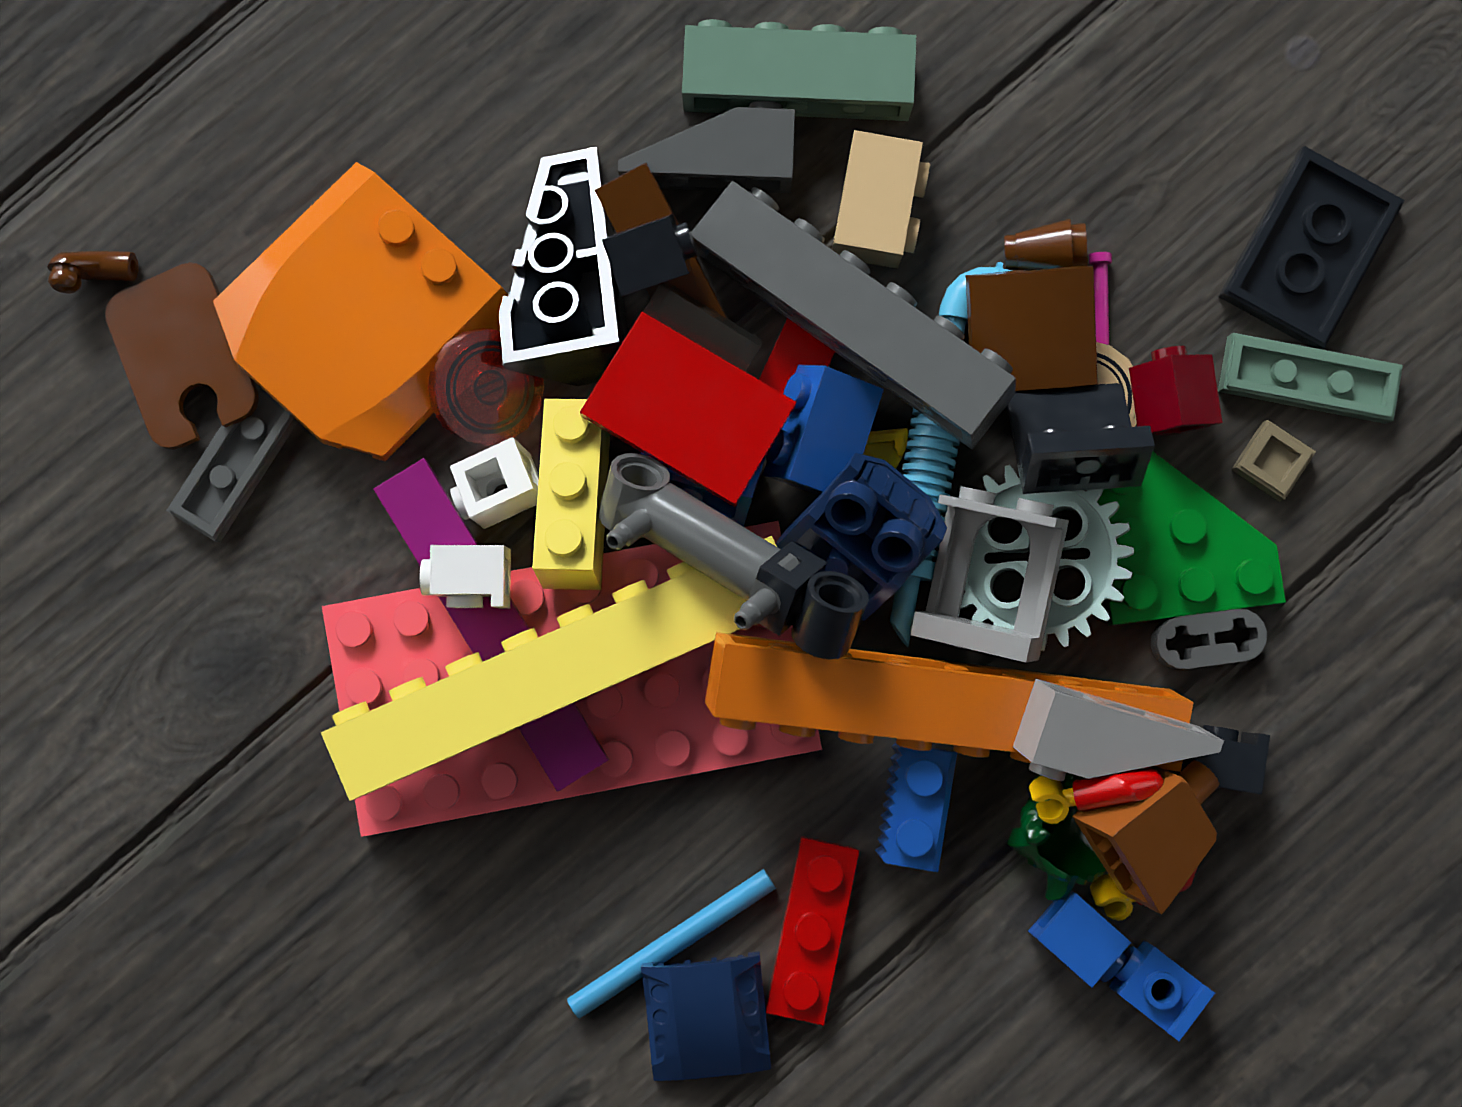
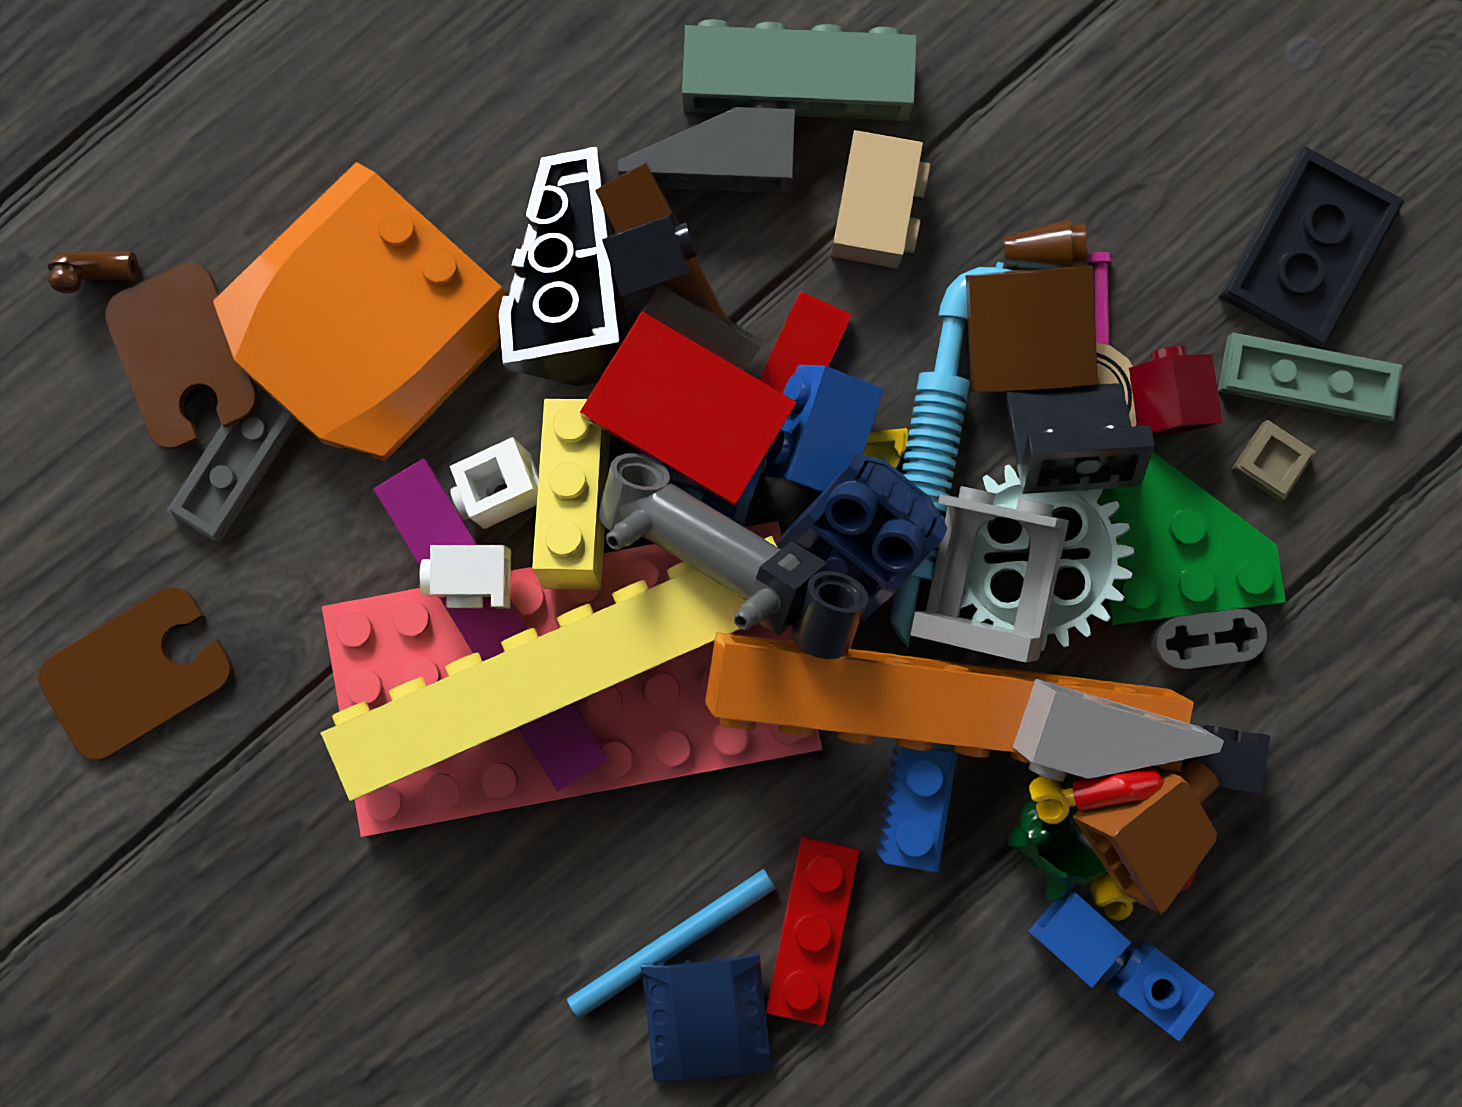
clear red tile [428,328,545,446] -> none
dark grey brick [691,181,1016,450] -> none
none -> reddish brown piece [38,587,232,759]

